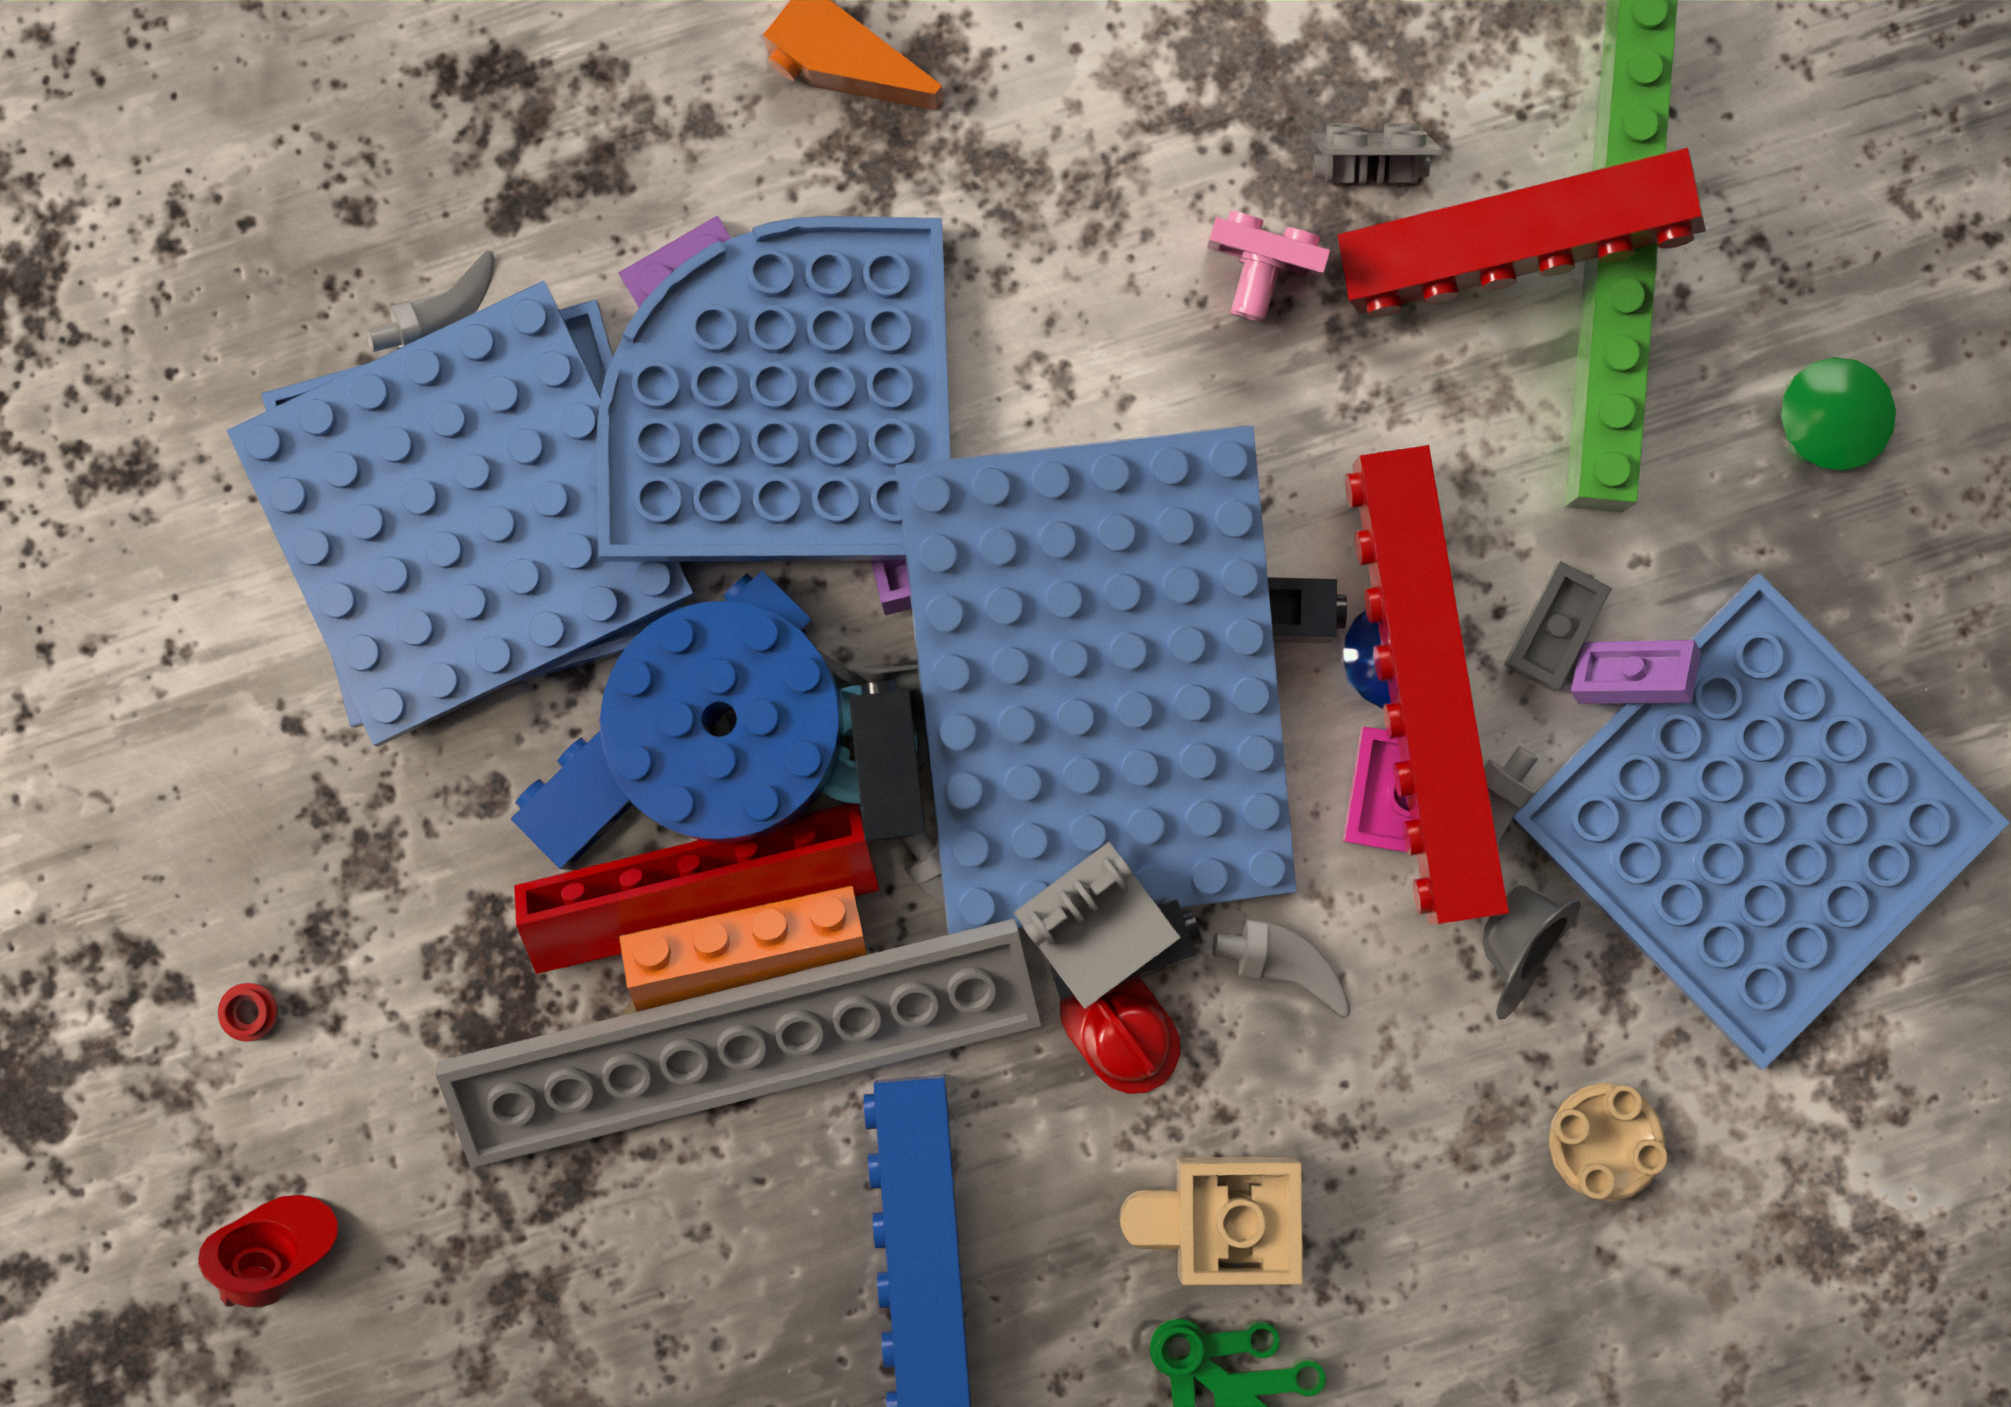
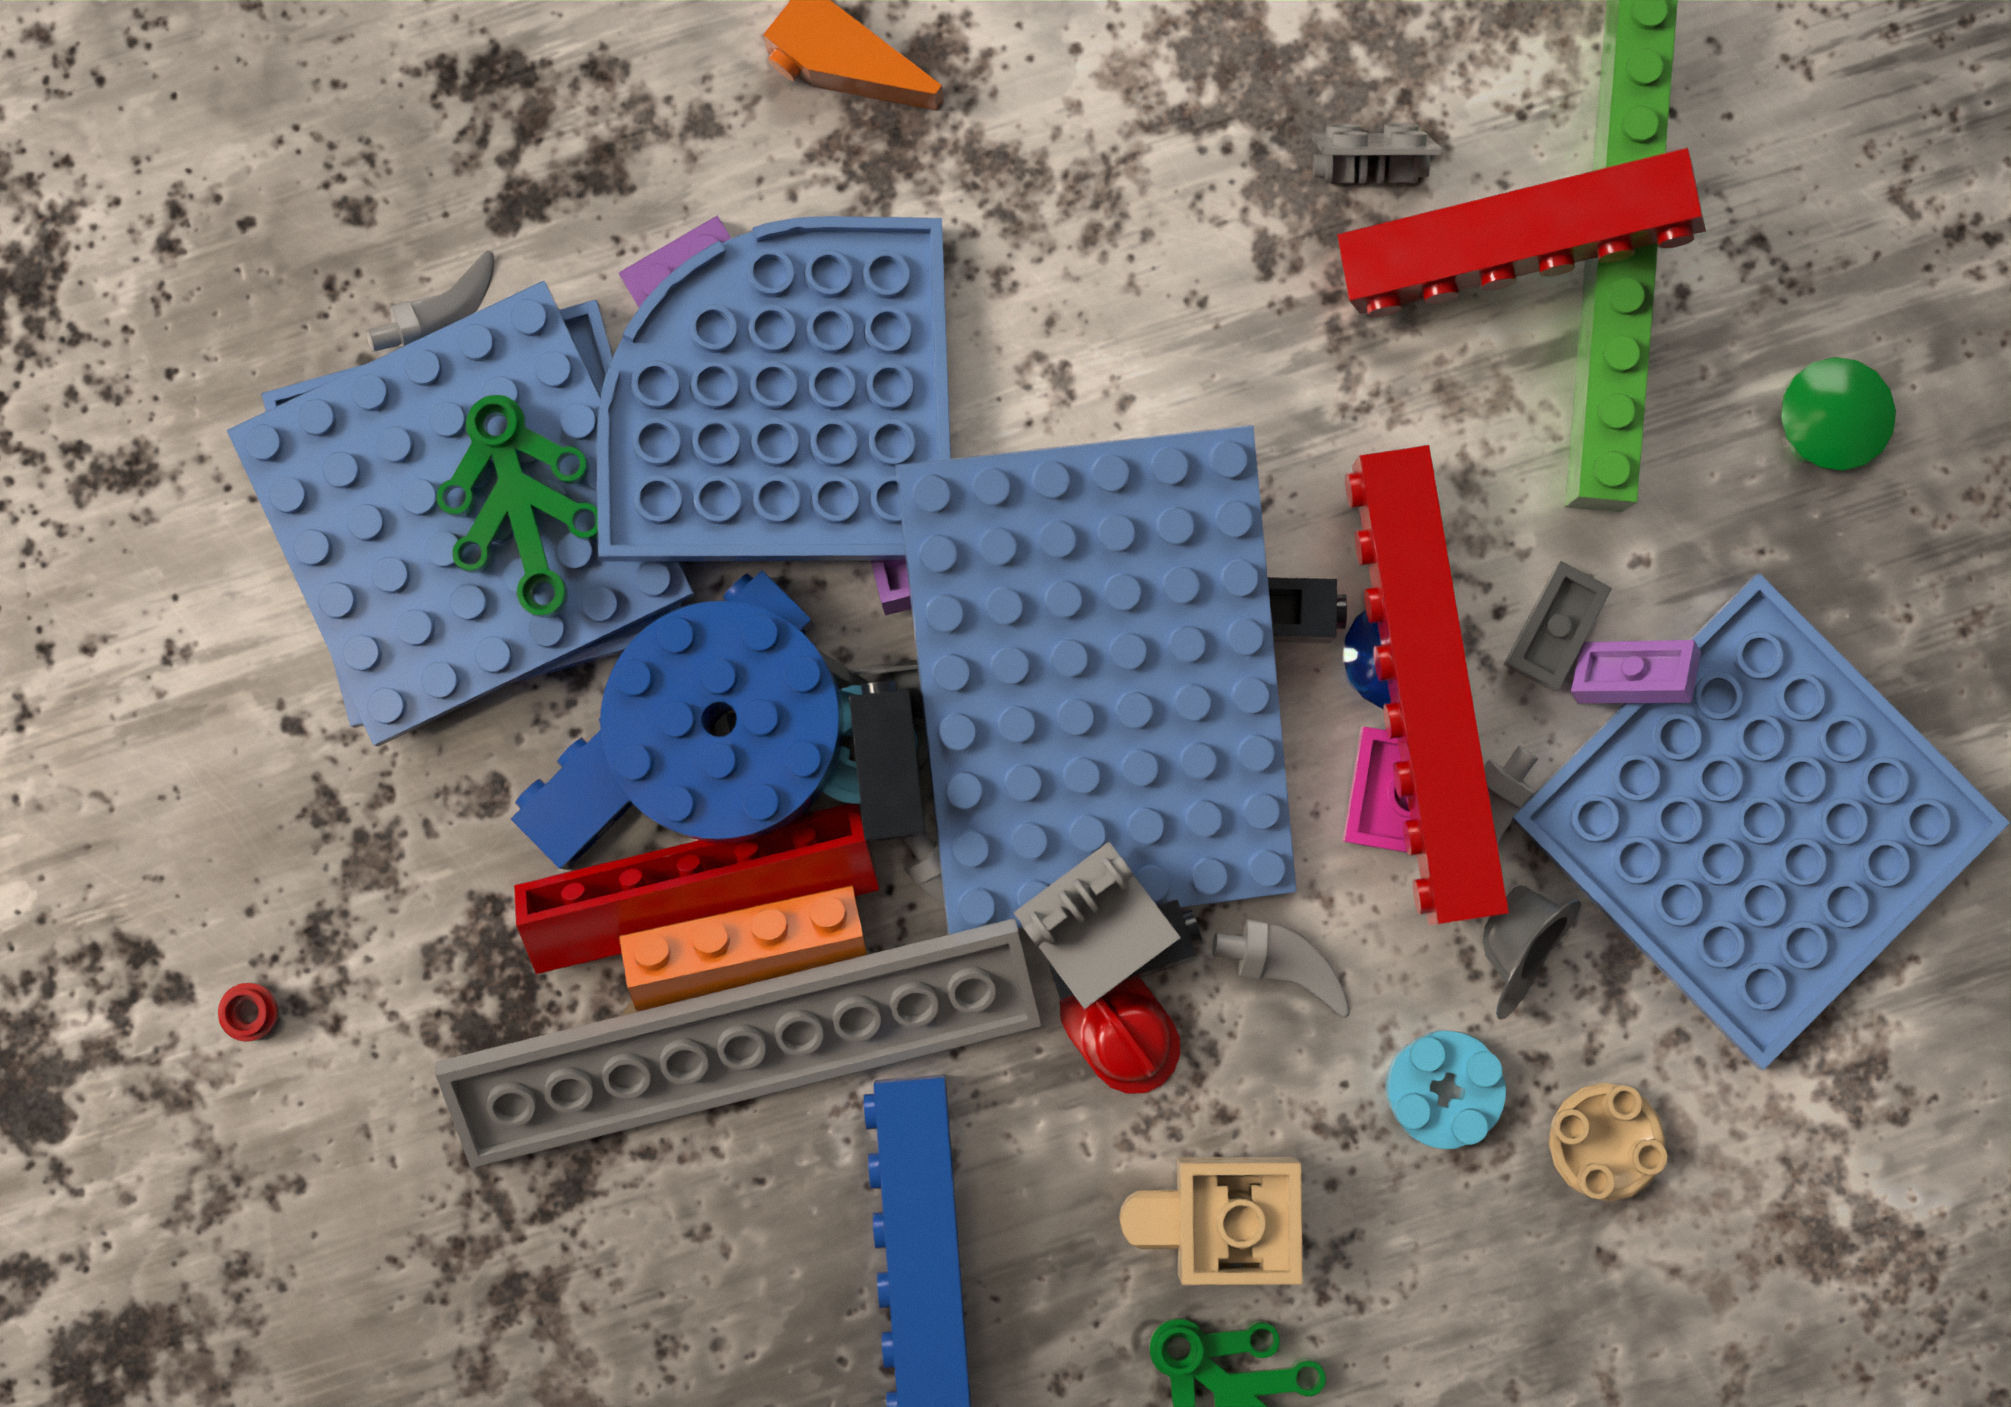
red piece [198,1195,338,1308] -> none
bright pink plate [1207,211,1330,323] -> none
none -> green plant [436,395,598,618]
none -> medium azure plate [1385,1030,1506,1149]

